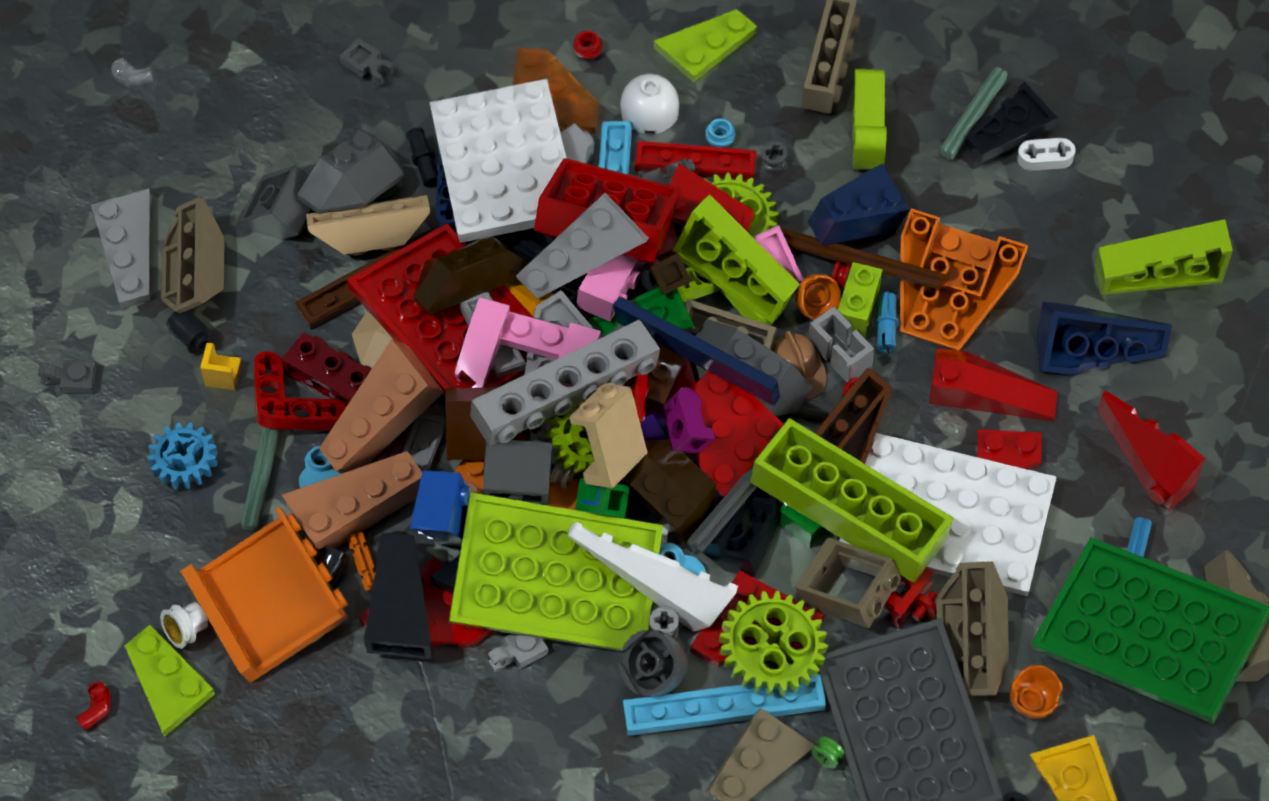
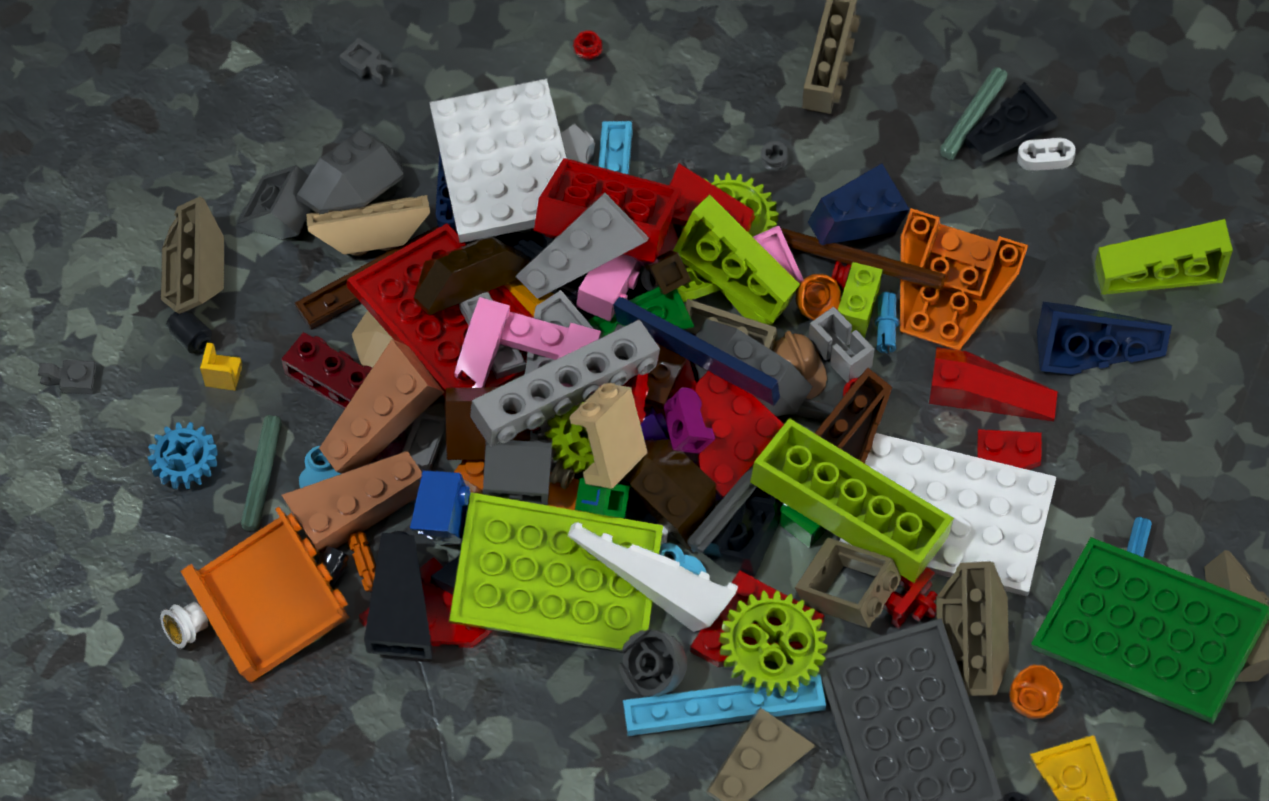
red arm [75,681,111,731] -> none
light grey wing [91,188,151,309] -> none
clear arm [111,58,154,86] -> none
lime wing [124,625,215,737] -> none
red beam [253,351,347,431] -> none
black pin [406,127,438,188] -> none
light grey plate [488,633,548,672] -> none
clear orange plate [512,47,599,134] -> none
white cylinder [620,73,679,134] -> none
red tile [635,141,757,181] -> none
light grey bush [649,607,679,639] -> none
lime wing [653,9,757,82] -> none
medium azure plate [705,119,735,147] -> none
bright green bush [811,736,845,769] -> none
lime beam [853,69,887,170] -> none
red wedge [1098,391,1205,511] -> none

